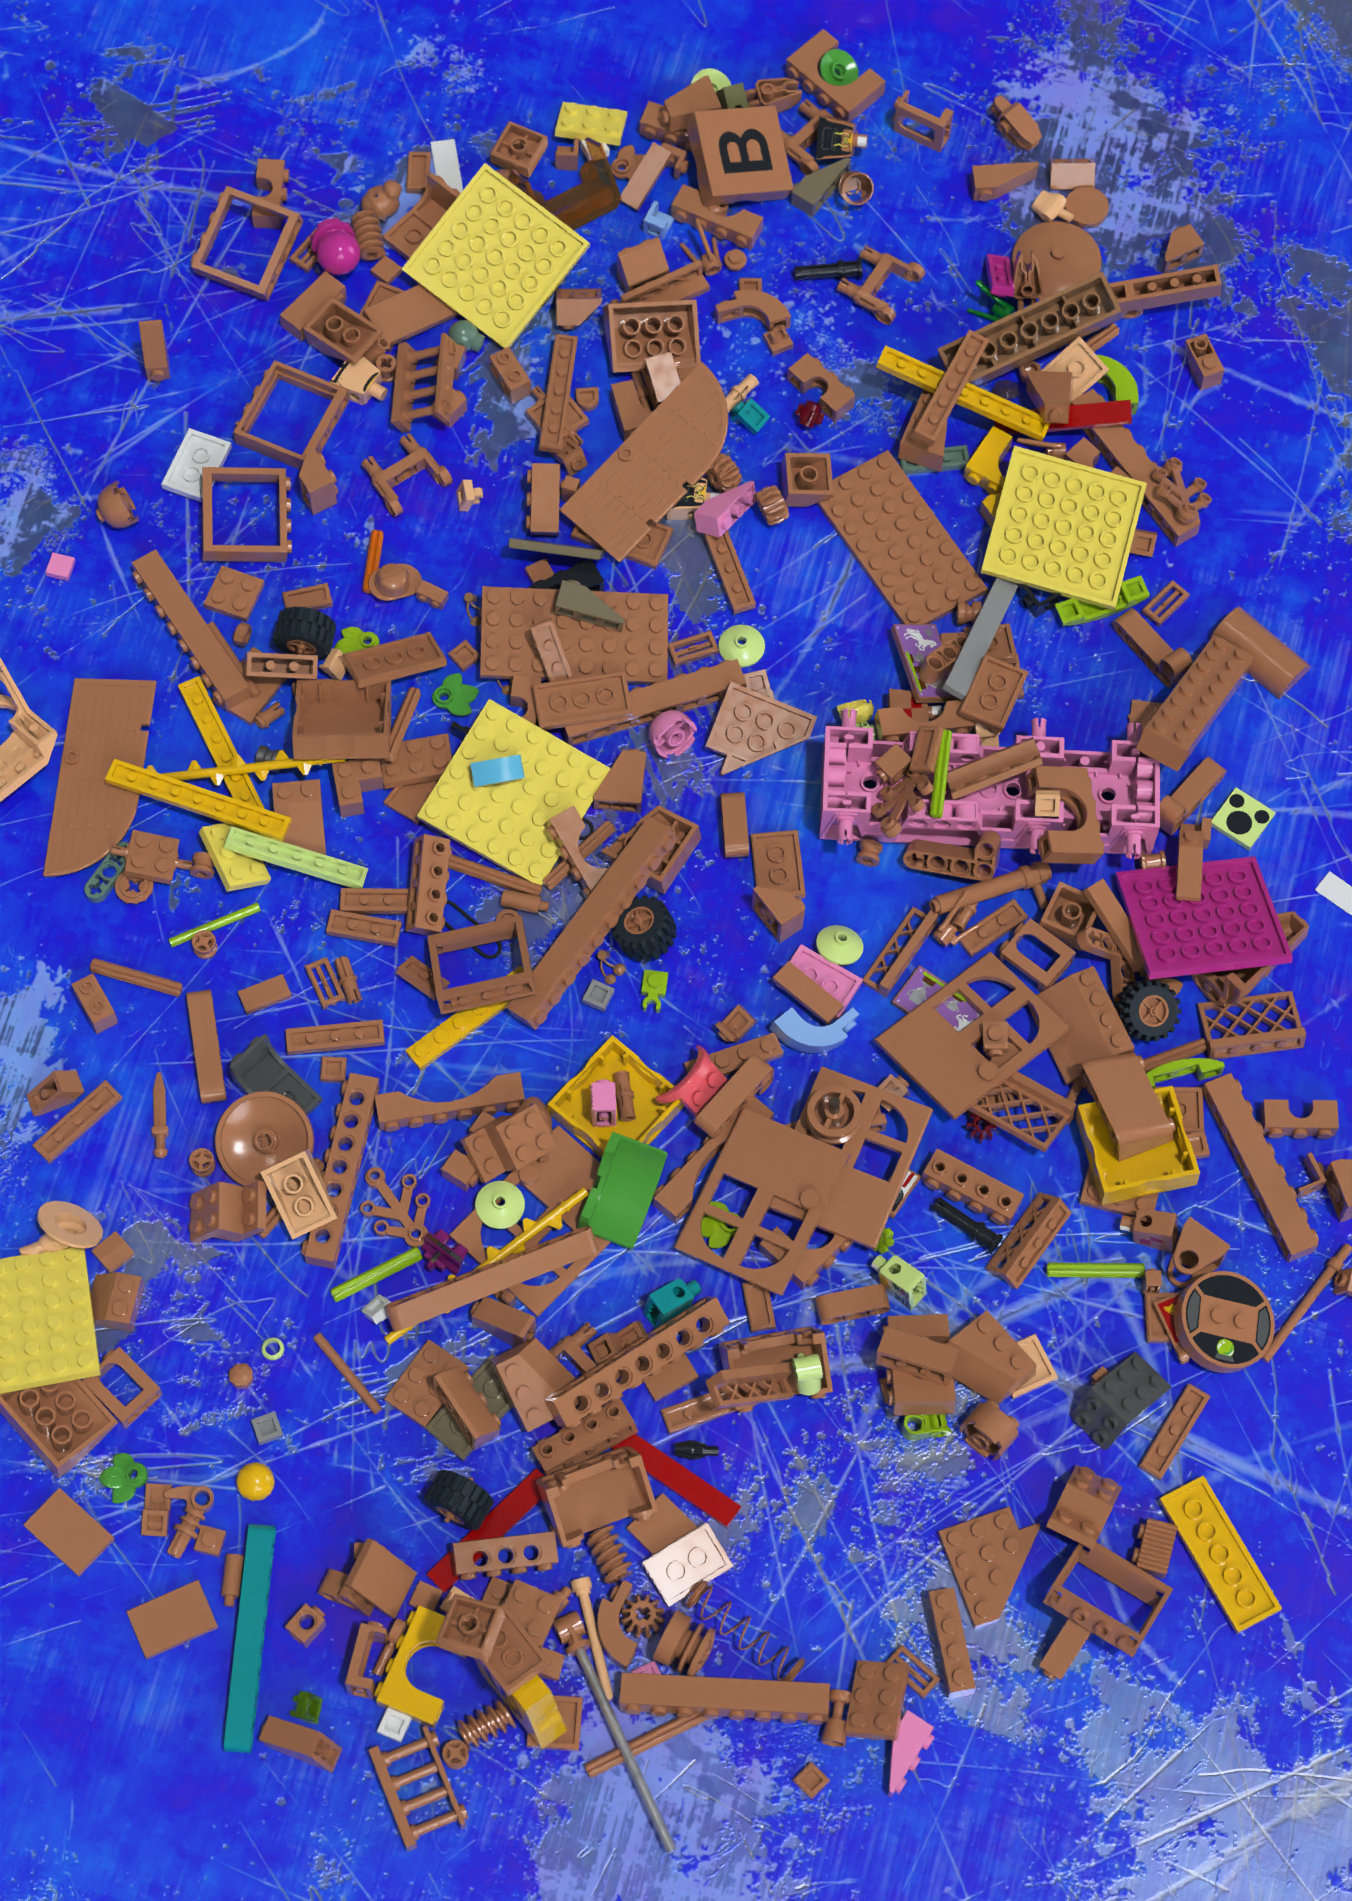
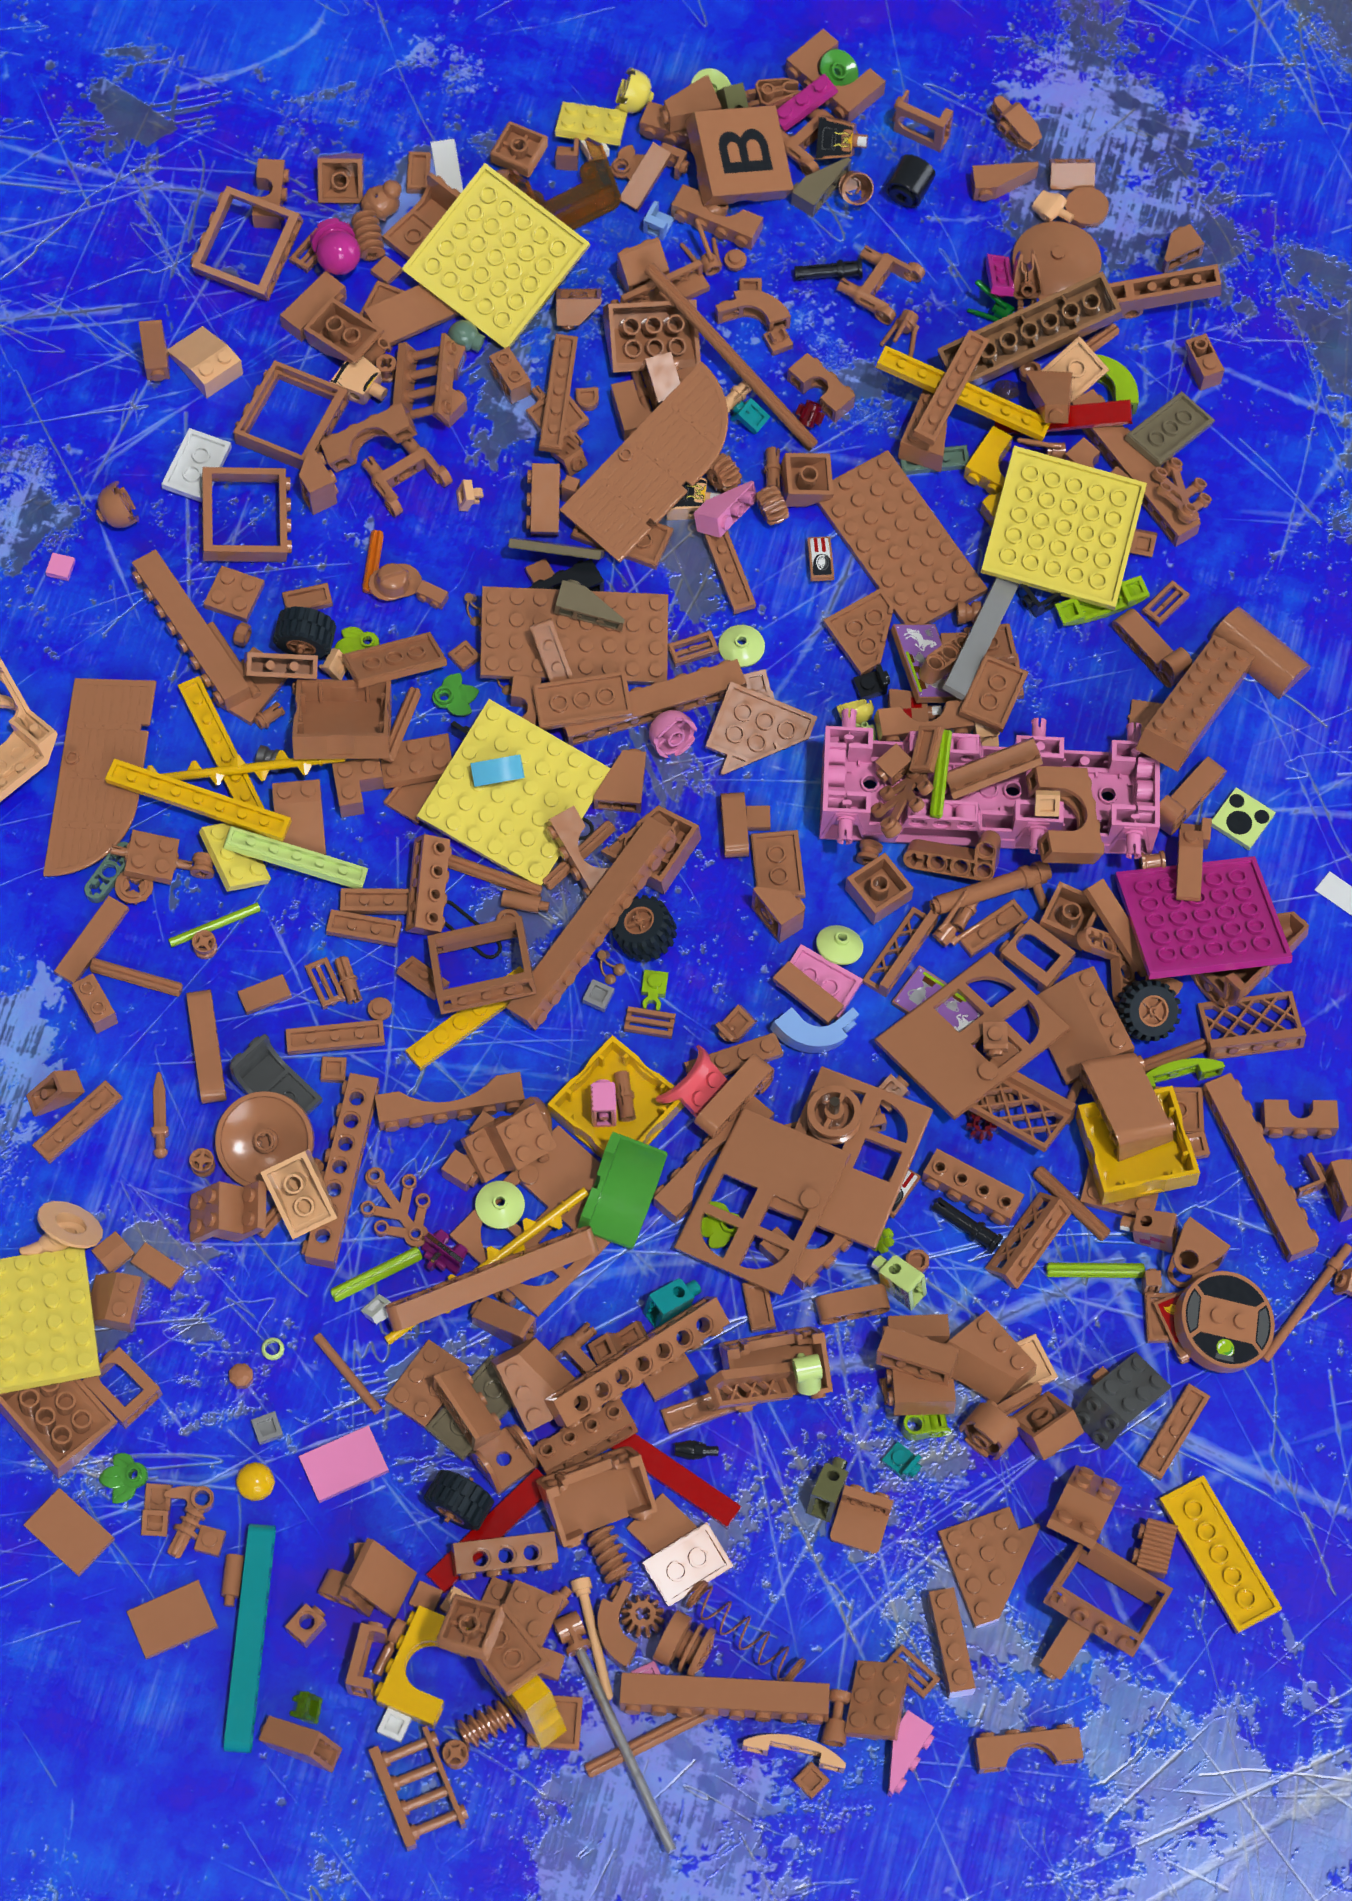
none -> nougat tile [54,896,129,984]
none -> nougat tile [130,1242,186,1291]
none -> light nougat slope [168,326,243,398]
none -> bright pink tile [299,1425,389,1503]
none -> nougat slope [317,153,364,203]
none -> nougat arch [320,403,417,473]
none -> nougat plate [368,997,392,1020]
none -> nougat hose [468,1424,539,1496]
none -> light yellow cylinder [615,67,654,113]
none -> nougat tile [624,1006,676,1039]
none -> nougat axle [644,263,818,450]
none -> light nougat slope [742,1734,846,1773]
none -> nougat tile [746,806,771,831]
none -> nougat pin [764,447,782,490]
none -> dark pink plate [776,73,838,132]
none -> olive torso [806,1457,849,1523]
none -> slope [807,536,834,581]
none -> nougat plate [823,587,894,676]
none -> nougat bracket [830,1484,894,1554]
none -> nougat brick [845,853,914,925]
none -> black bracket [853,664,890,700]
none -> nougat plant [880,310,920,358]
none -> teal bracket [881,1441,922,1482]
none -> black piece [885,155,936,208]
none -> nougat tile [905,1249,929,1273]
none -> nougat arch [974,1724,1084,1774]
none -> nougat tile [998,1382,1042,1416]
none -> nougat slope [1012,1391,1084,1460]
none -> nougat axle [1033,1166,1111,1241]
none -> dark tan tile [1125,391,1215,467]

